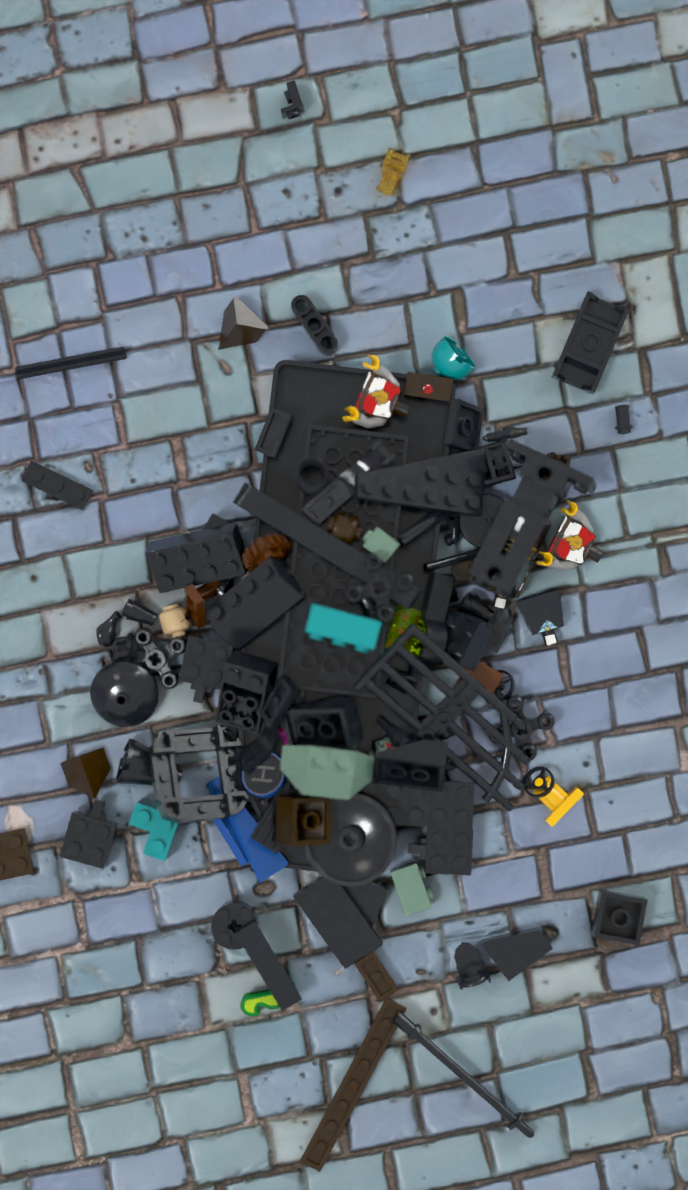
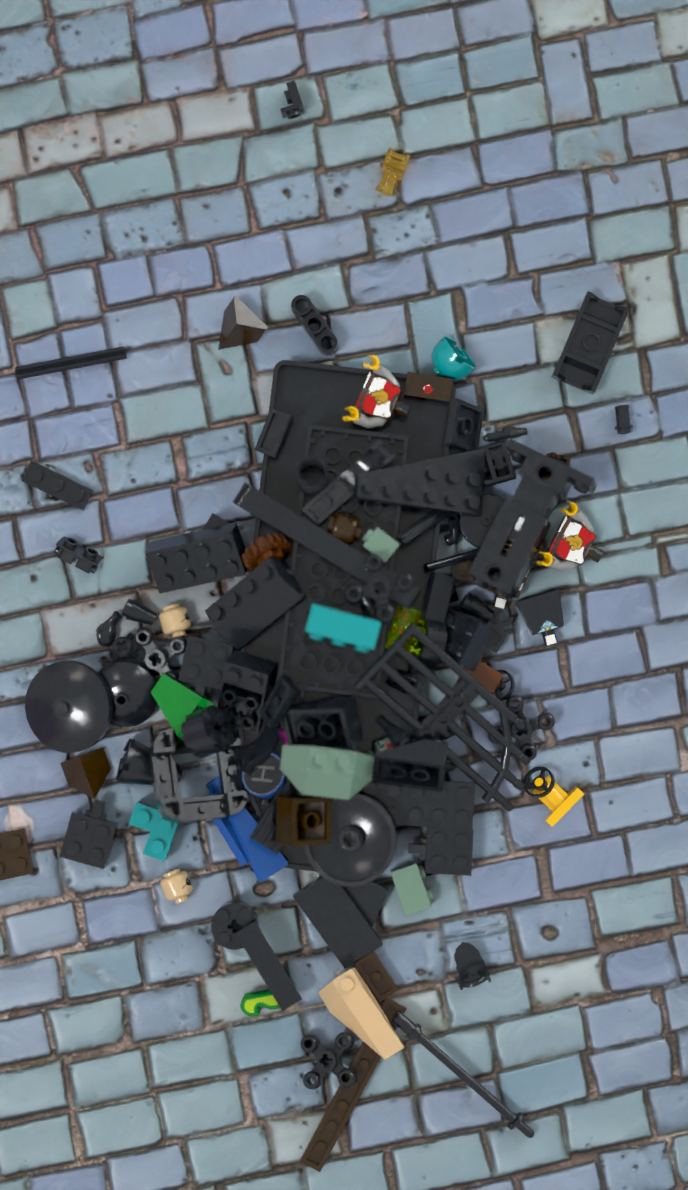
reddish brown piece [184,578,234,629] -> none
black slope [480,927,553,981] -> none
black brick [591,889,648,946] -> none
none -> black dish [25,661,113,753]
none -> black hinge [54,536,104,574]
none -> green flag [151,673,215,741]
none -> tan head [160,868,193,904]
none -> black brick [181,705,235,758]
none -> black gear [300,1032,357,1090]
none -> tan wedge [318,968,405,1060]

